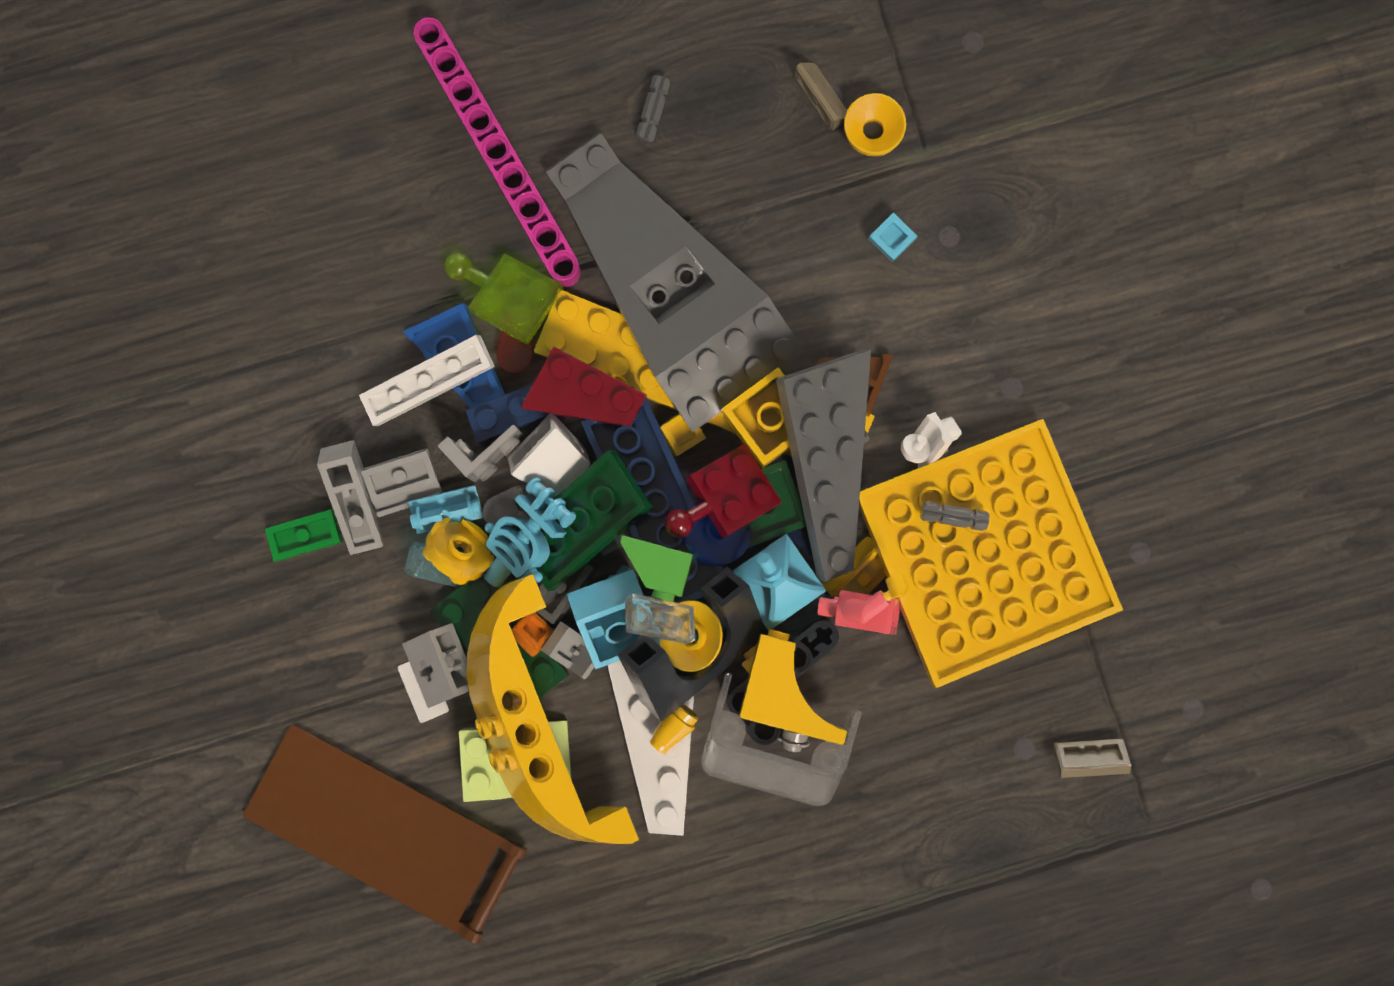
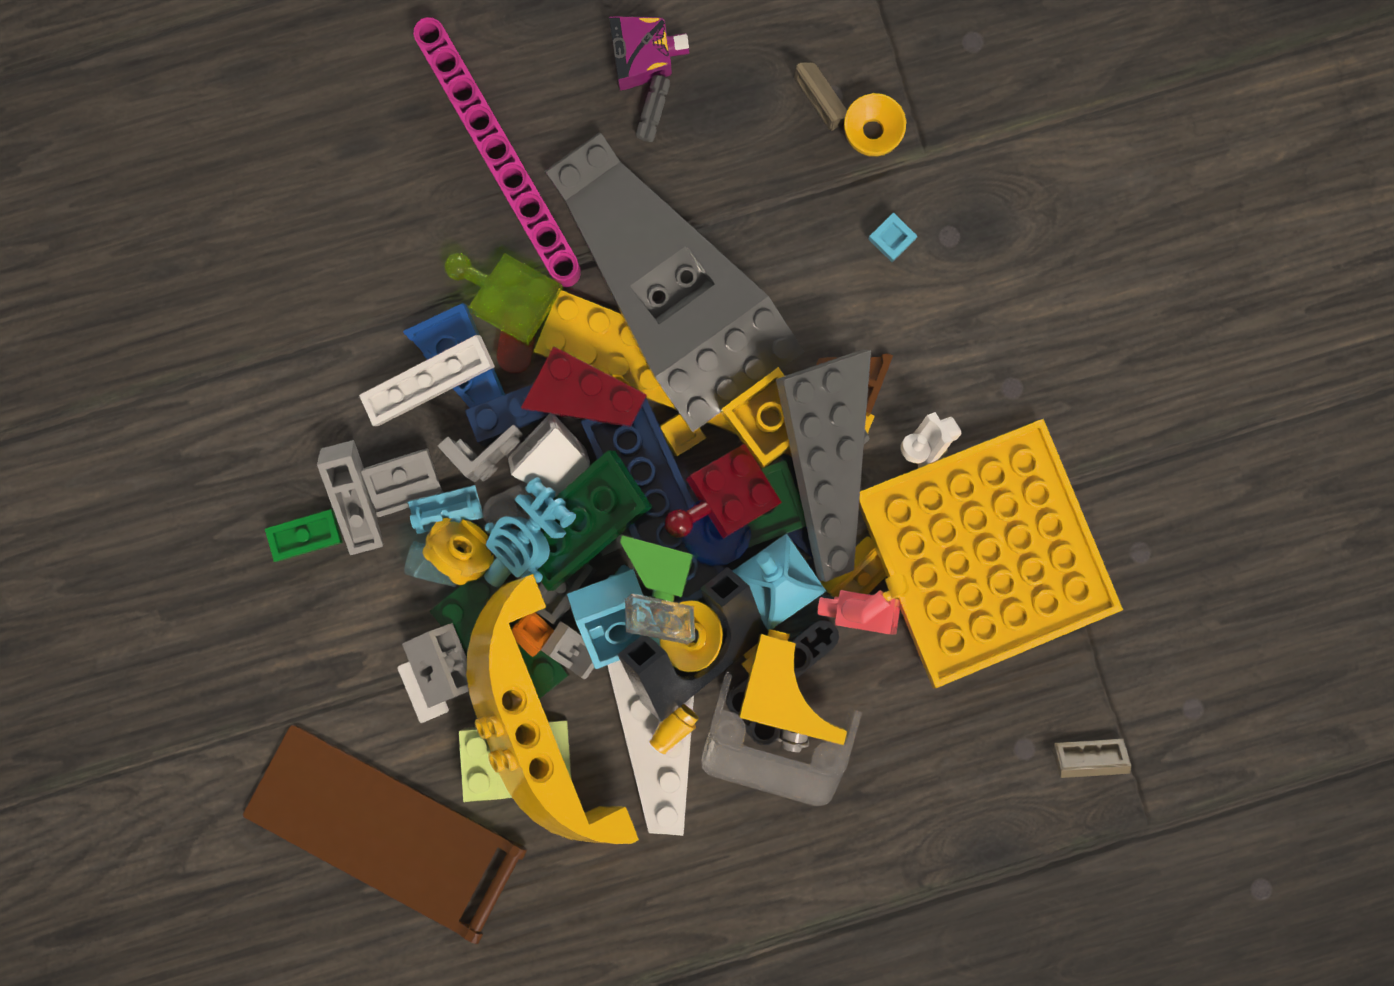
dark grey axle [920,501,990,531] -> none
none -> magenta torso [609,17,690,91]

